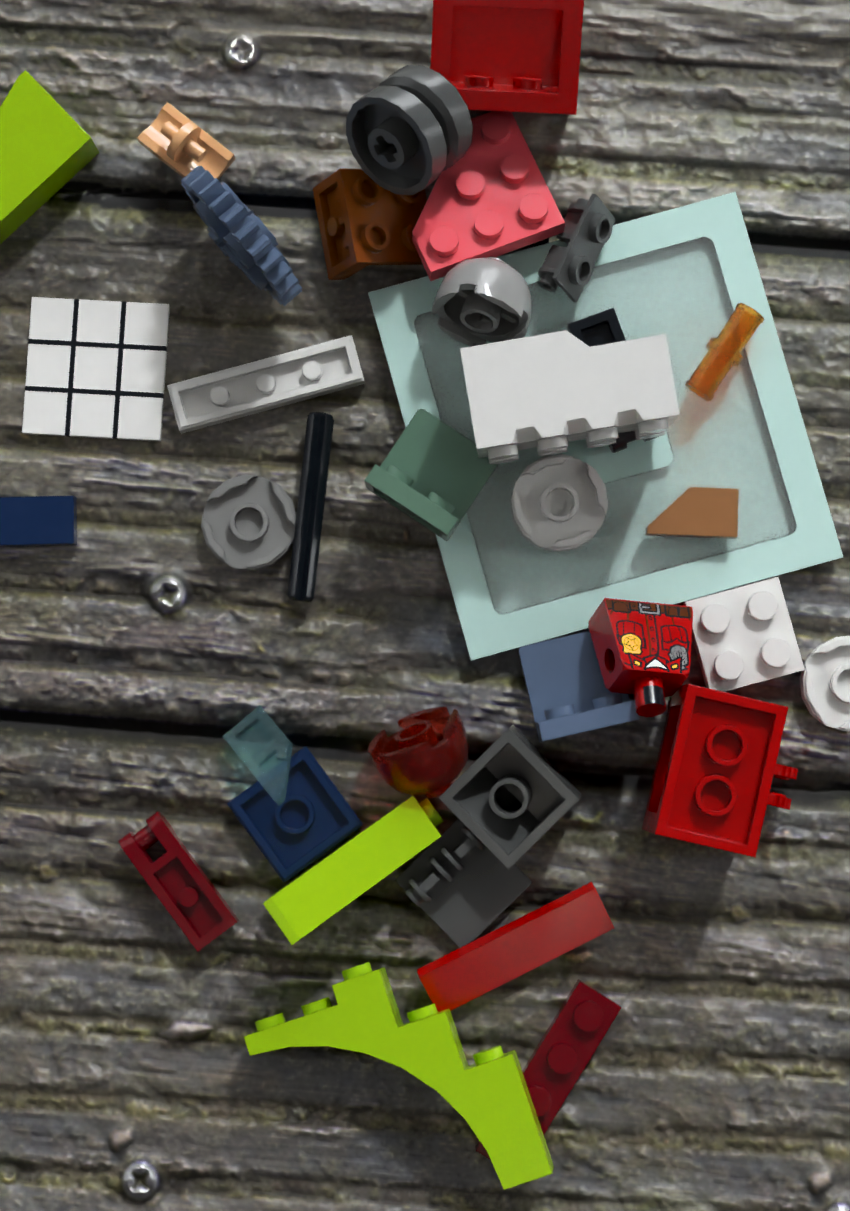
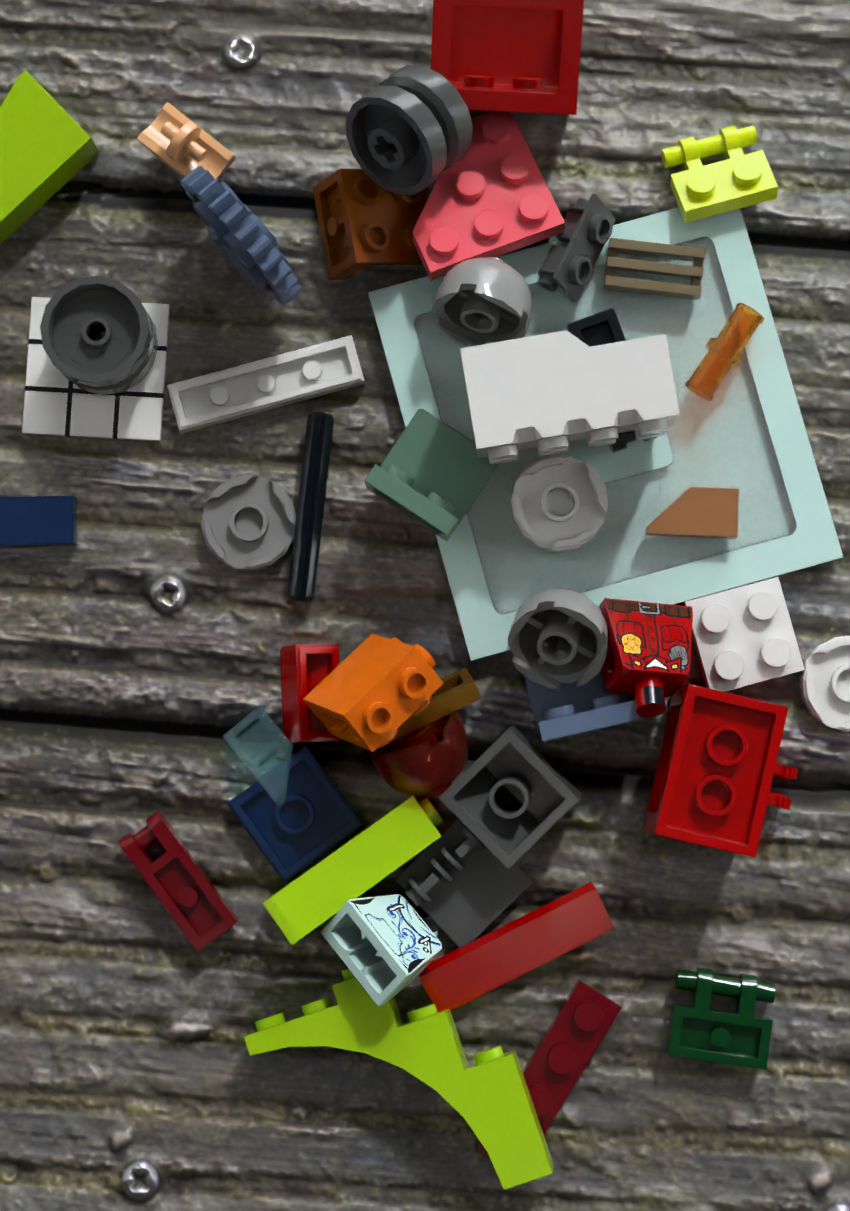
none -> dark grey wheel [40,276,158,395]
none -> red slope [280,644,343,743]
none -> orange brick [303,633,444,752]
none -> light aqua torso [321,894,442,1007]
none -> pearl gold tile [393,667,482,741]
none -> light grey cylinder [507,588,608,689]
none -> dark tan tile [603,238,706,300]
none -> neon yellow plate [661,125,778,223]
none -> dark green plate [666,967,776,1070]

